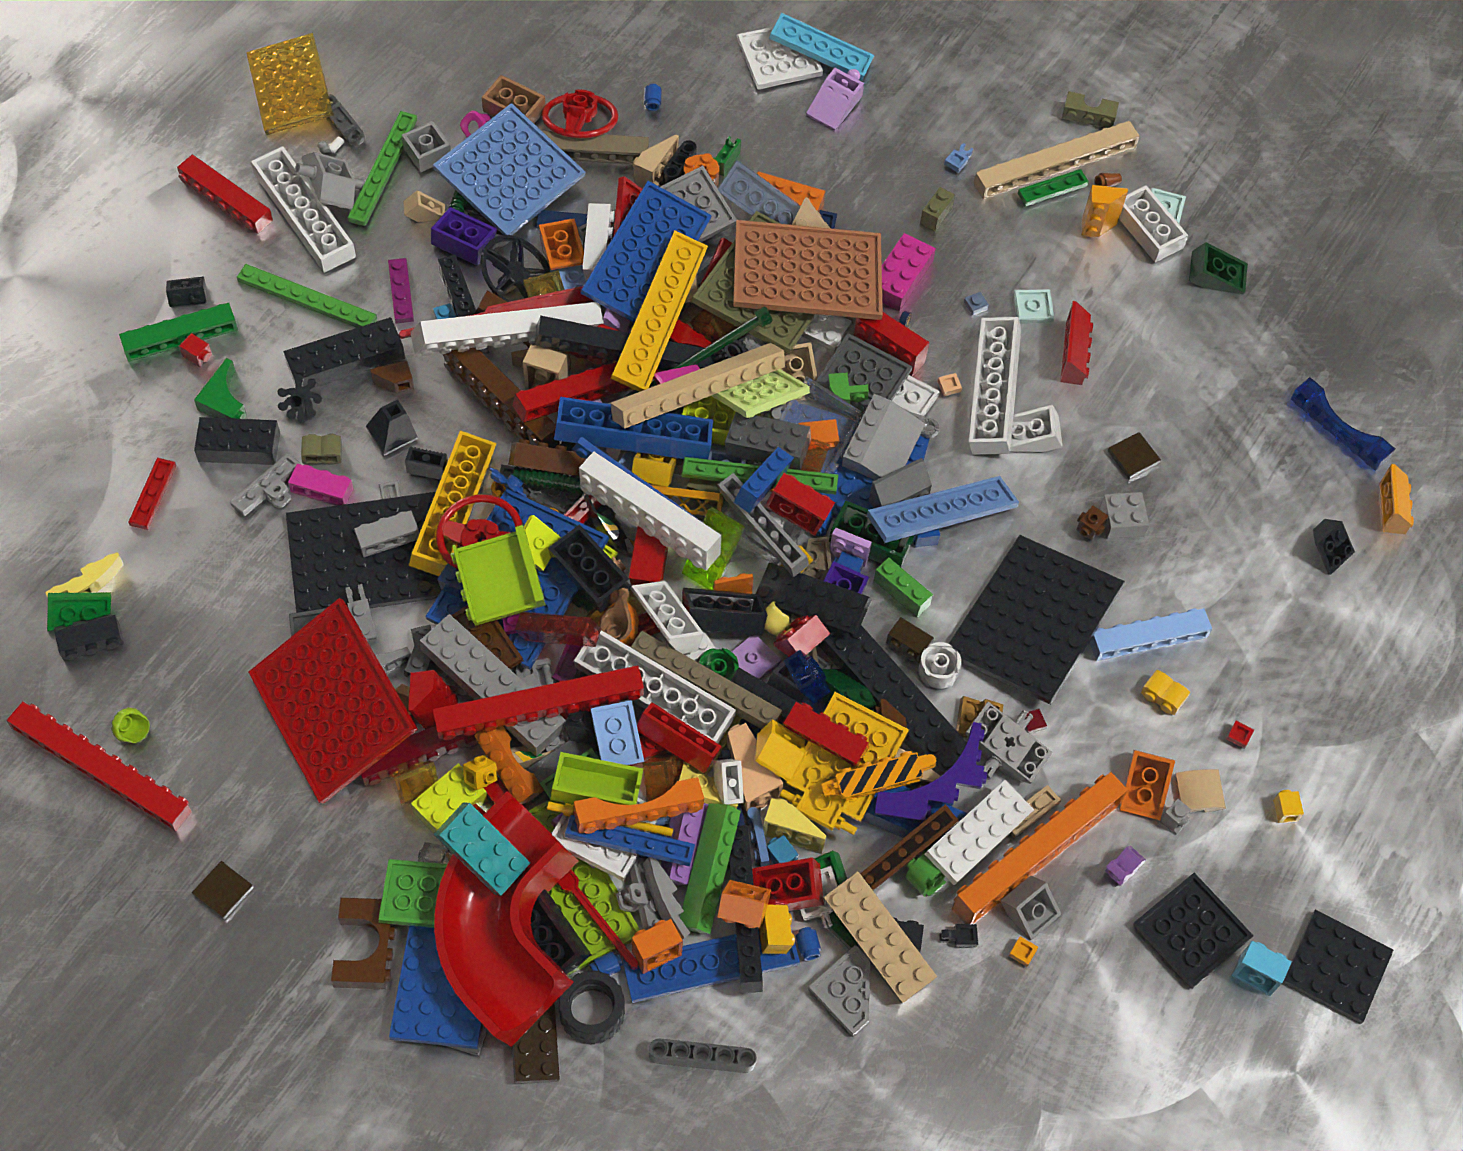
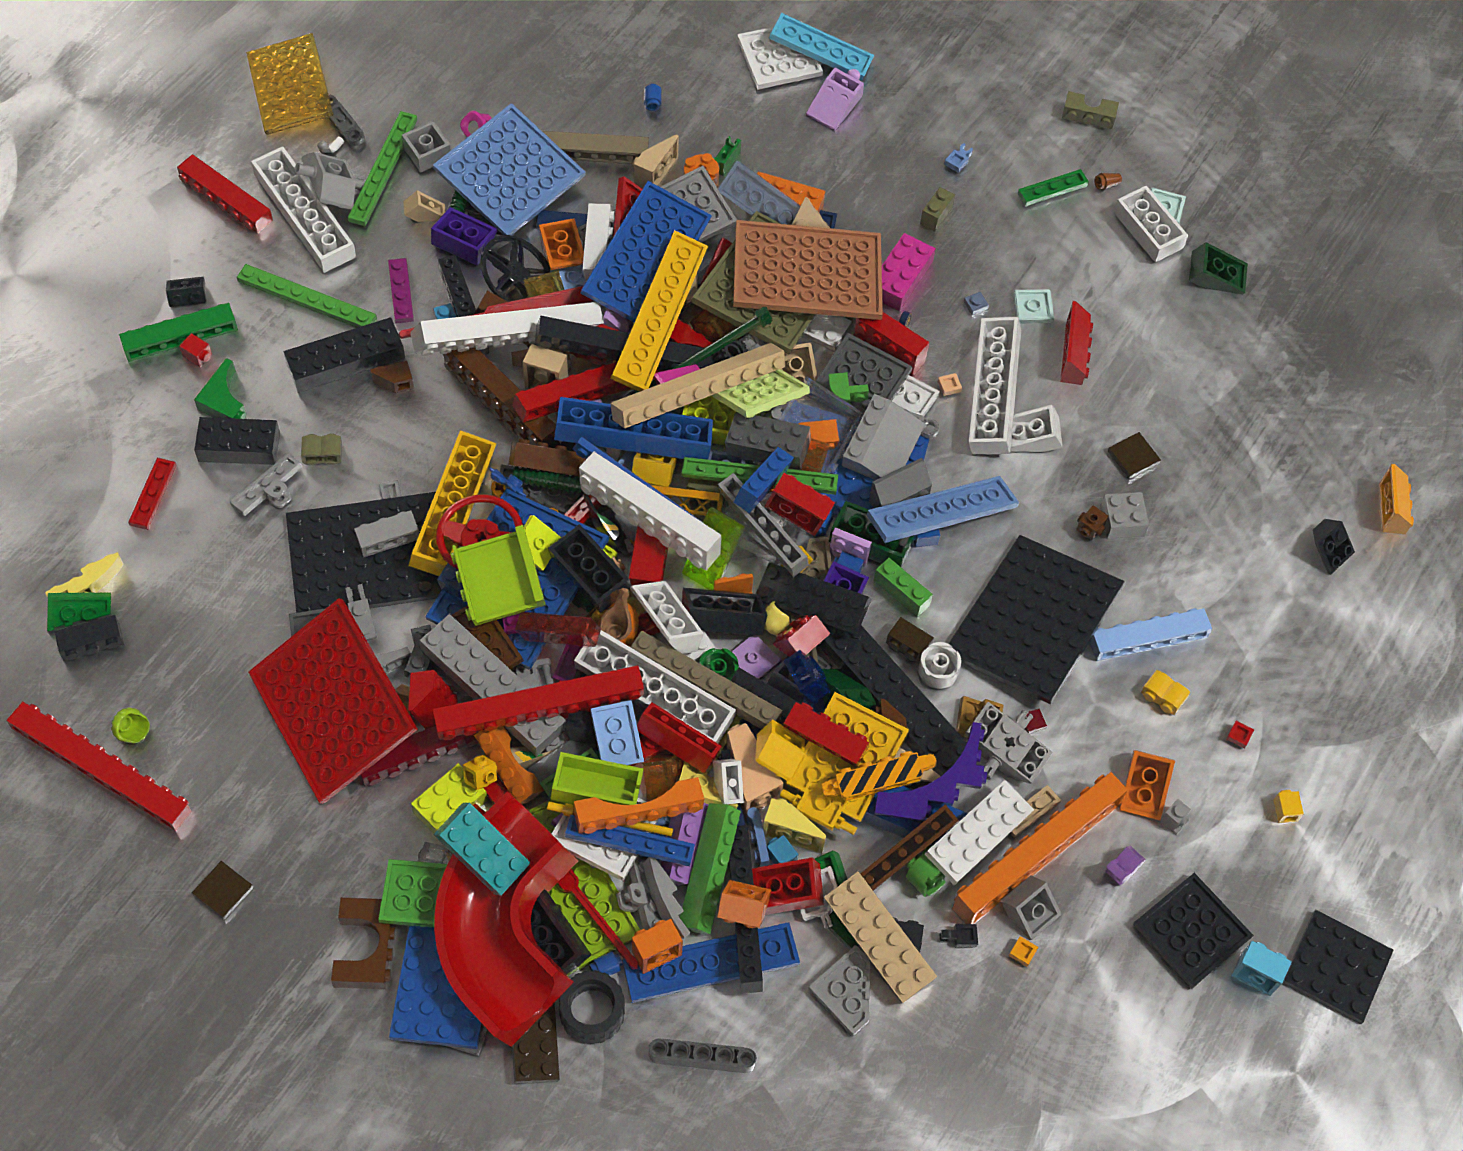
black animal [277,374,322,423] -> none
dark pink brick [288,464,354,506] -> none
black slope [366,399,418,456] -> none
clear yellow slope [390,760,438,805] -> none
black brick [405,446,448,480] -> none
medium nougat brick [482,75,545,124] -> none
red piece [541,89,618,138] -> none
black beam [663,140,697,185] -> none
yellow brick [759,905,795,954] -> none
blue brick [795,927,821,961] -> none
tan brick [974,121,1140,199] -> none
light orange slope [1081,185,1128,237] -> none
tan slope [1176,769,1226,813] -> none
clear blue arch [1291,377,1396,471] -> none

